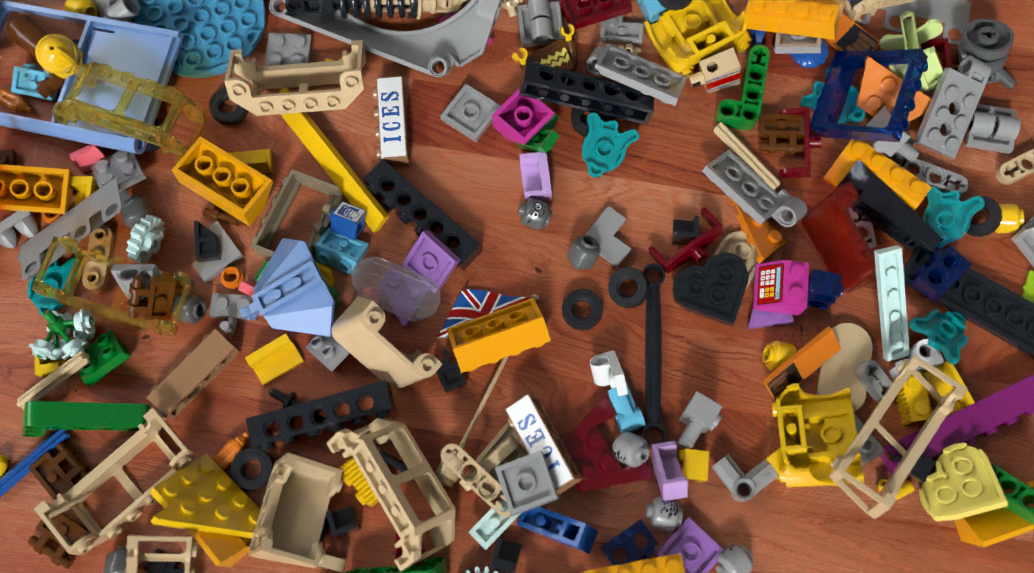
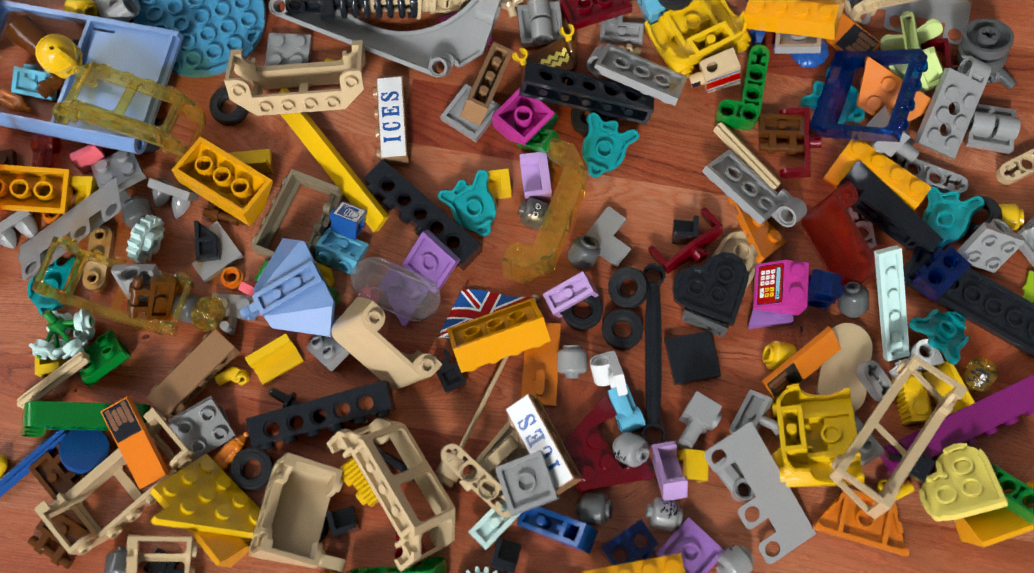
none -> clear red piece [30,134,61,168]
none -> blue tile [59,430,110,474]
none -> orange piece [100,396,170,489]
none -> light grey tile [147,178,199,219]
none -> light grey plate [168,396,236,461]
none -> clear yellow head [190,296,226,332]
none -> yellow arm [214,366,250,386]
none -> teal tile [438,170,497,237]
none -> medium nougat brick [460,41,513,126]
none -> yellow panel [488,169,512,199]
none -> clear yellow windscreen [502,137,588,284]
none -> orange piece [521,323,561,407]
none -> lavender panel [543,271,599,318]
none -> light grey head [557,345,588,378]
none -> dark grey head [576,492,613,525]
none -> black tyre [602,308,644,350]
none -> black tile [664,331,721,385]
none -> dark grey slope [680,308,729,338]
none -> light grey piece [705,421,816,564]
none -> light grey plate [729,389,780,438]
none -> orange wing [812,488,909,557]
none -> dark grey head [837,282,869,318]
none -> light grey plate [954,219,1025,273]
none -> clear yellow head [960,356,999,393]

